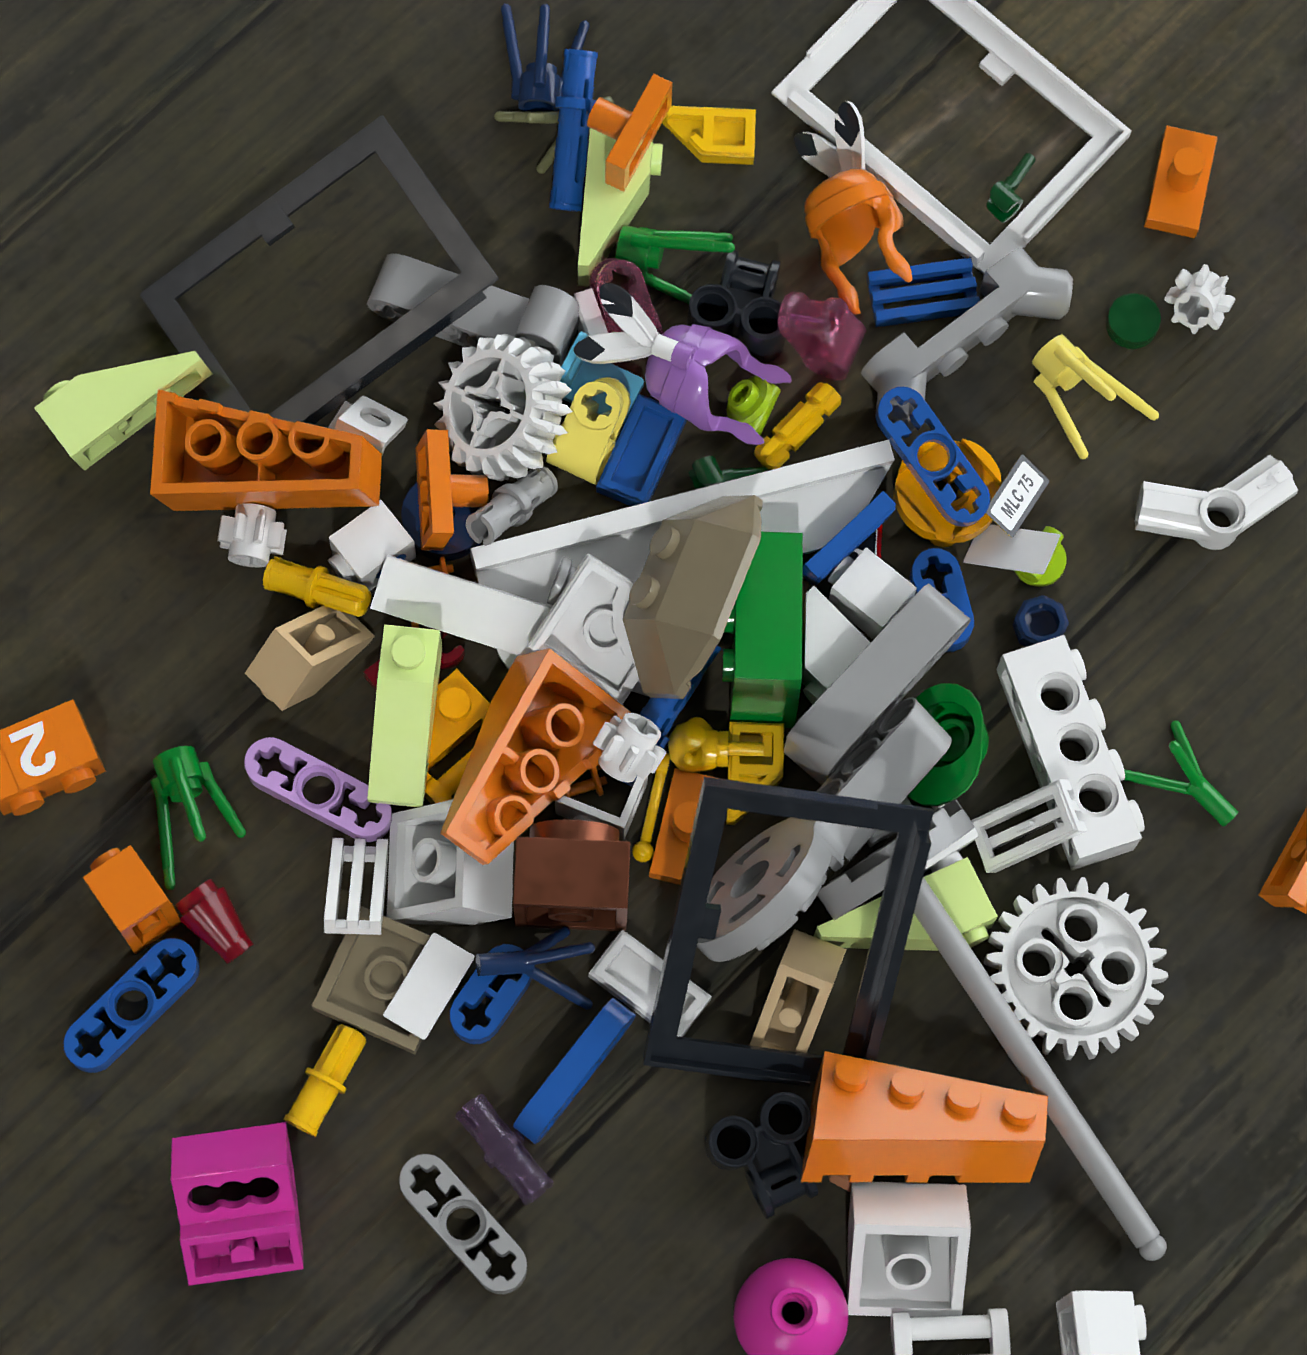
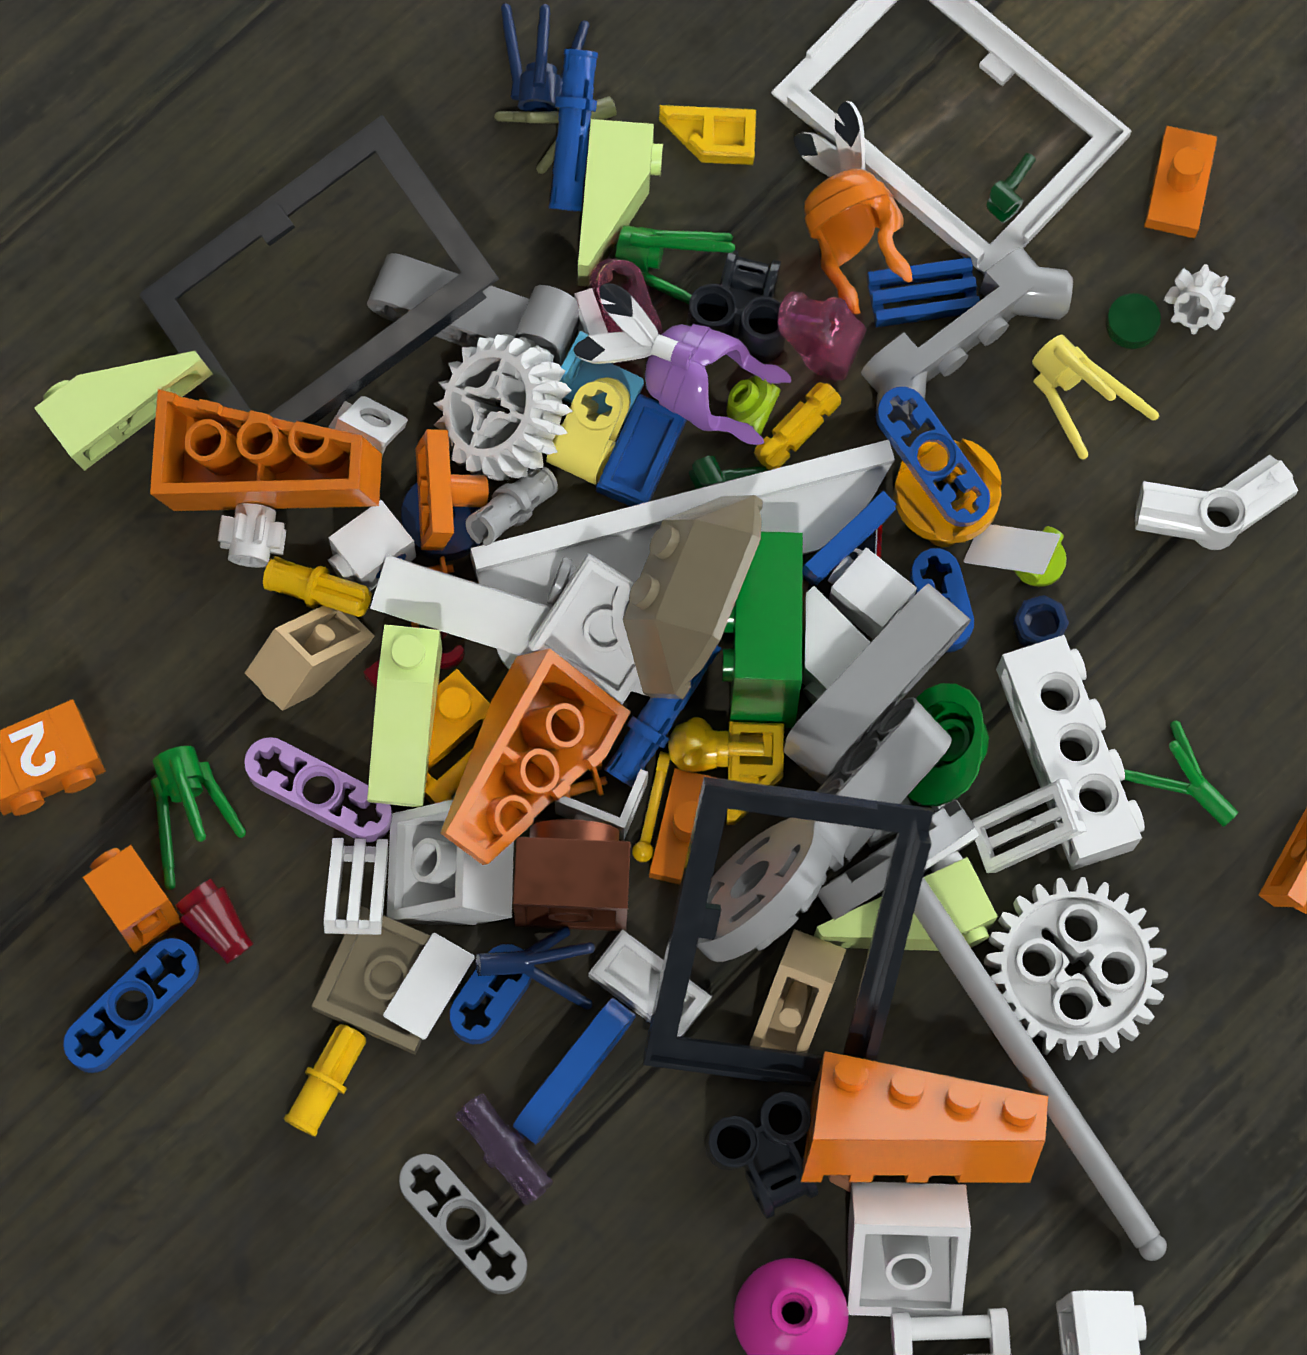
dark pink piece [171,1122,304,1285] -> none
orange tile [587,74,673,192] -> none
white gear [593,713,666,782] -> none
sticker [986,455,1049,538] -> none

